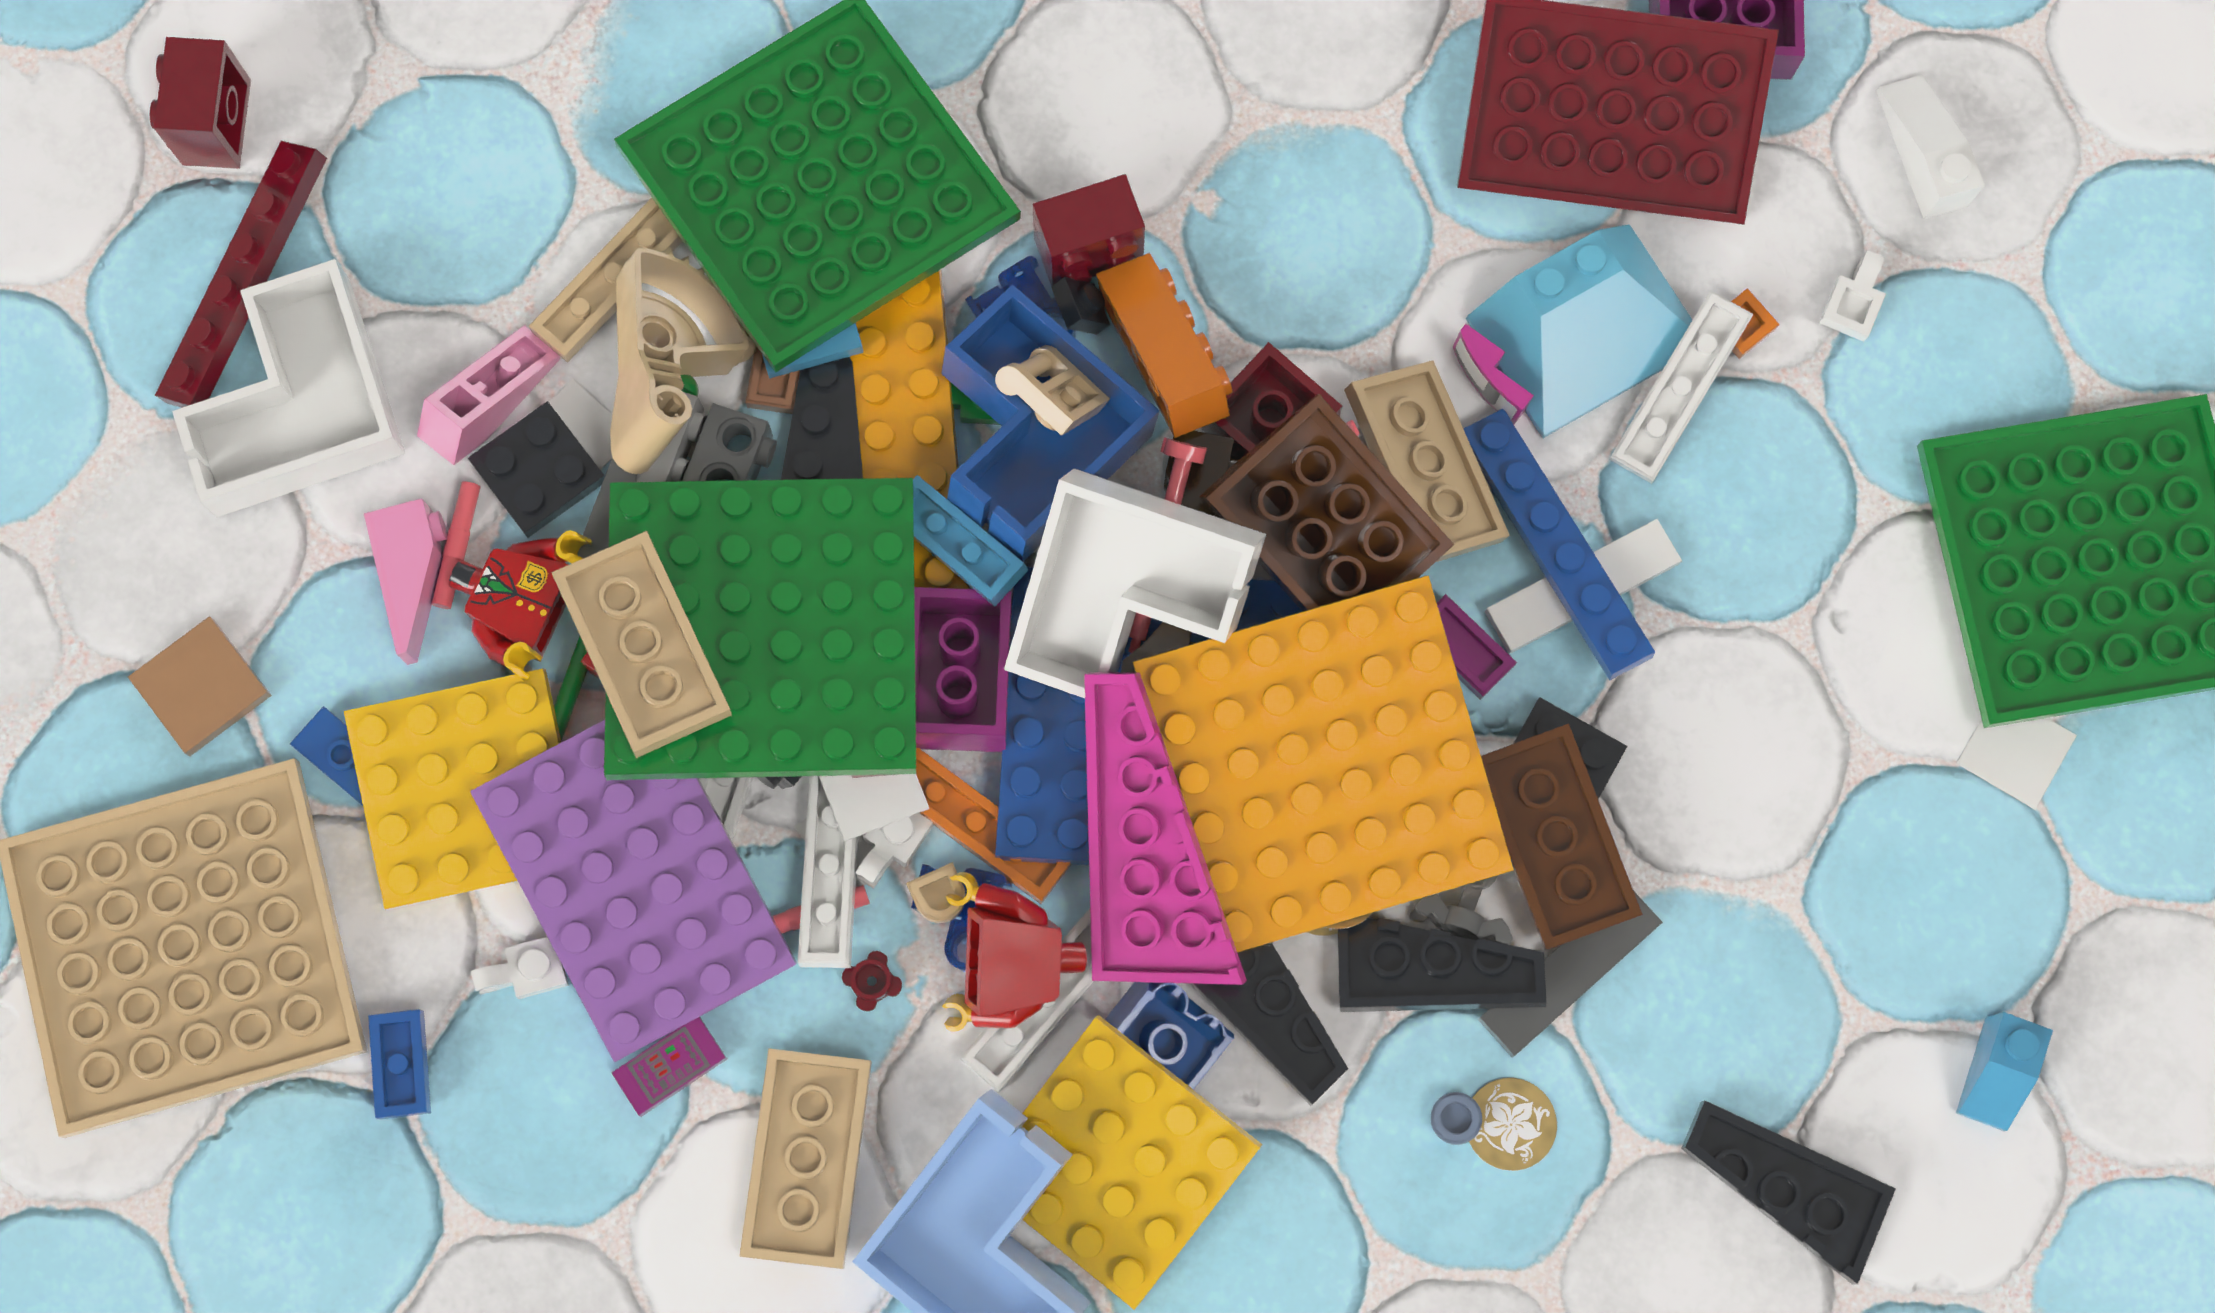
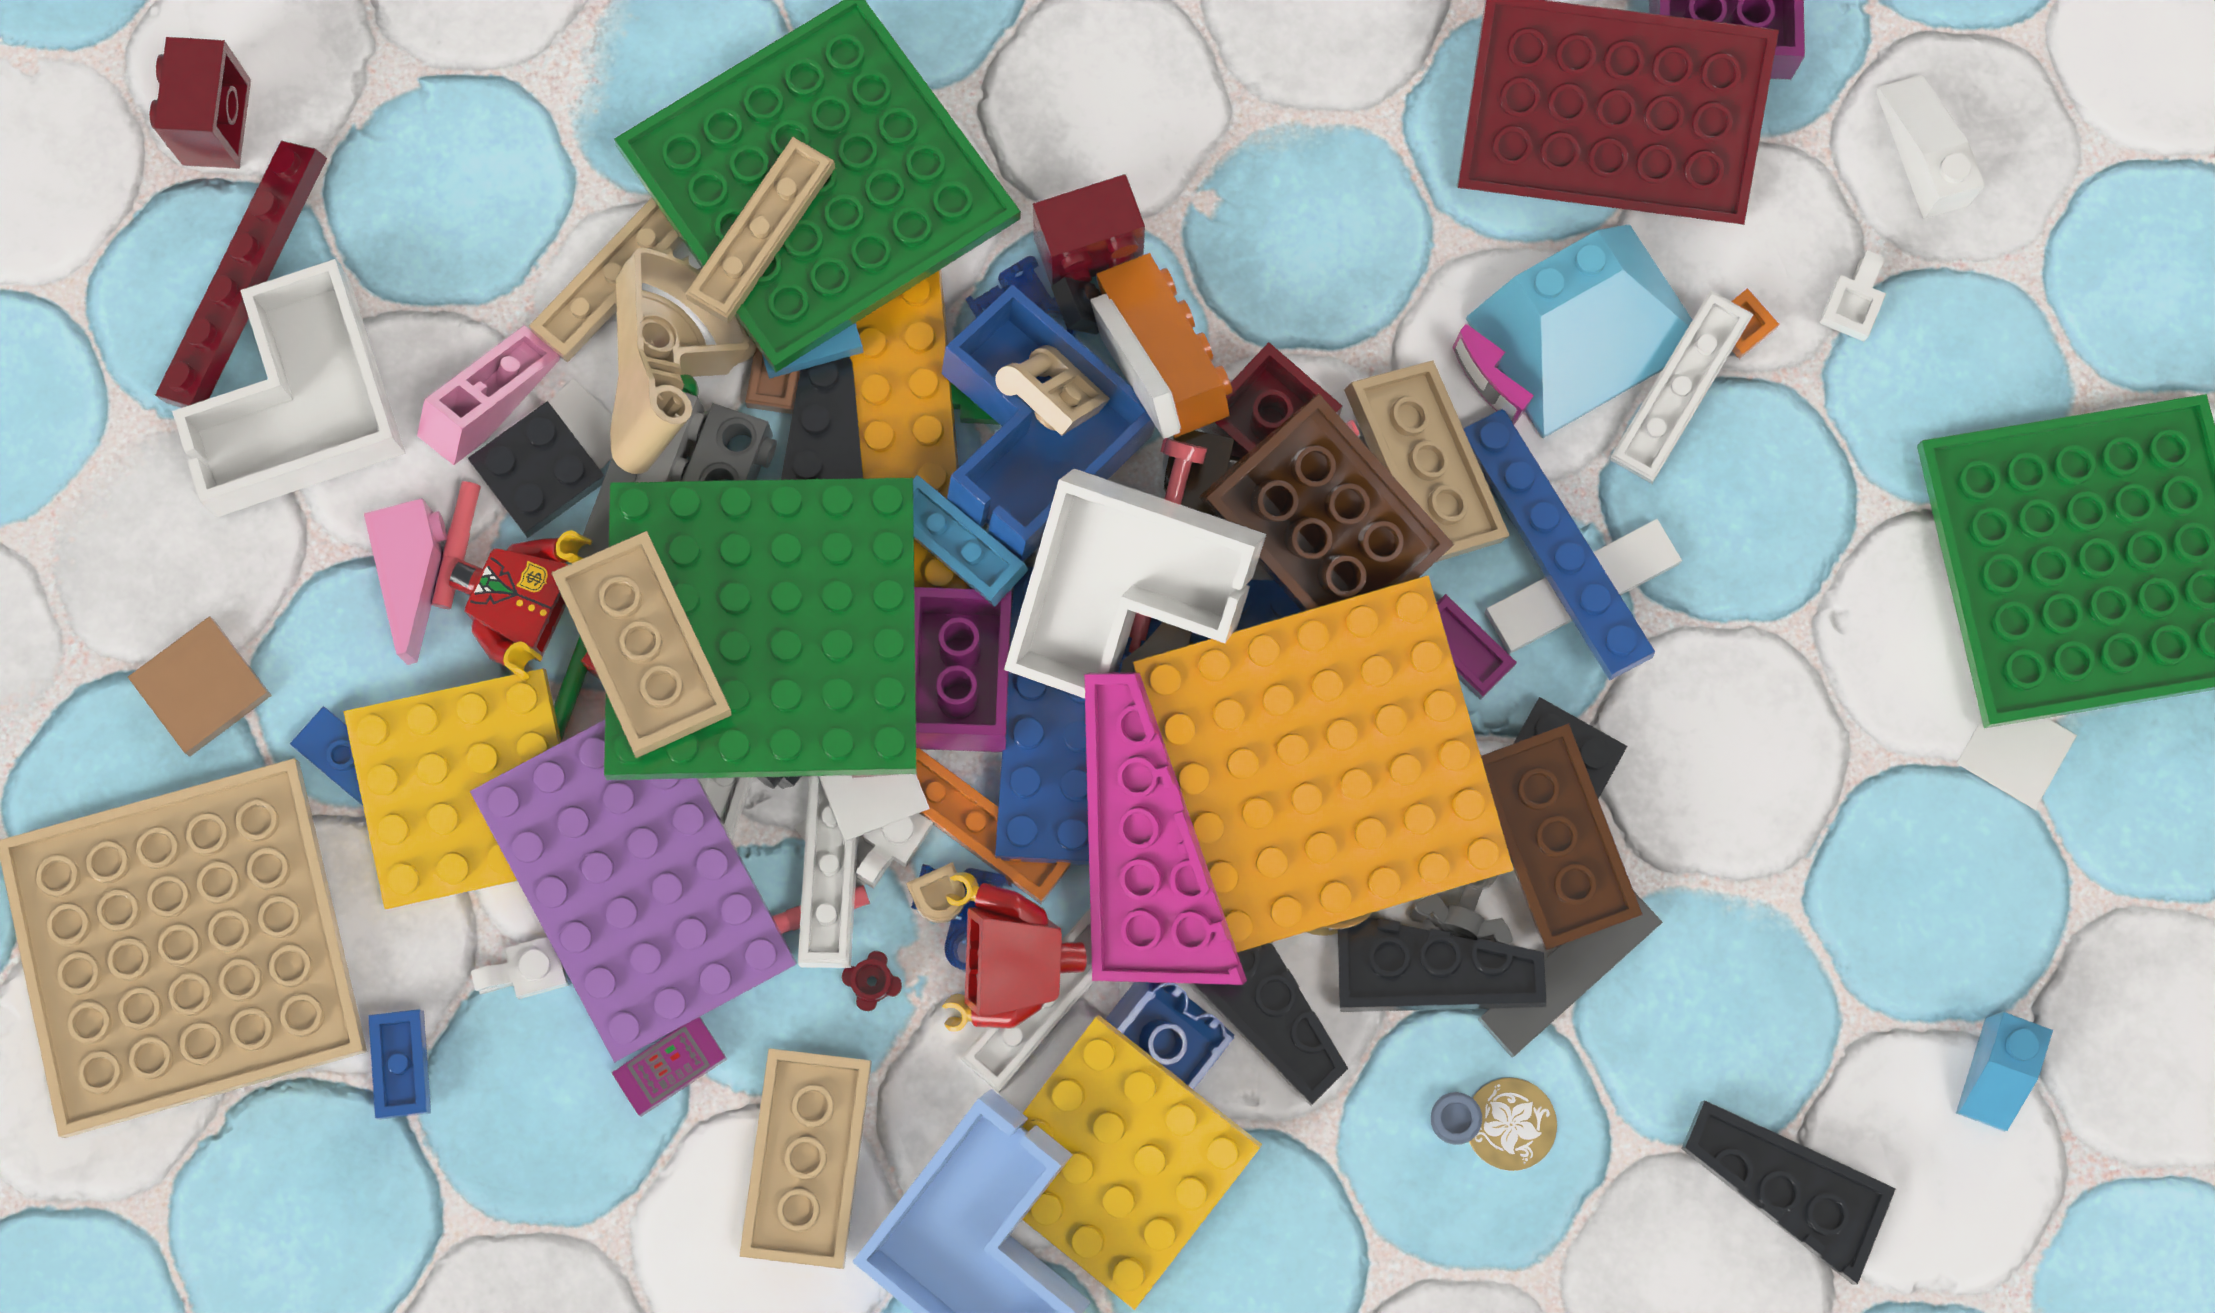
none -> tan tile [685,137,835,324]
none -> white tile [1090,294,1181,439]

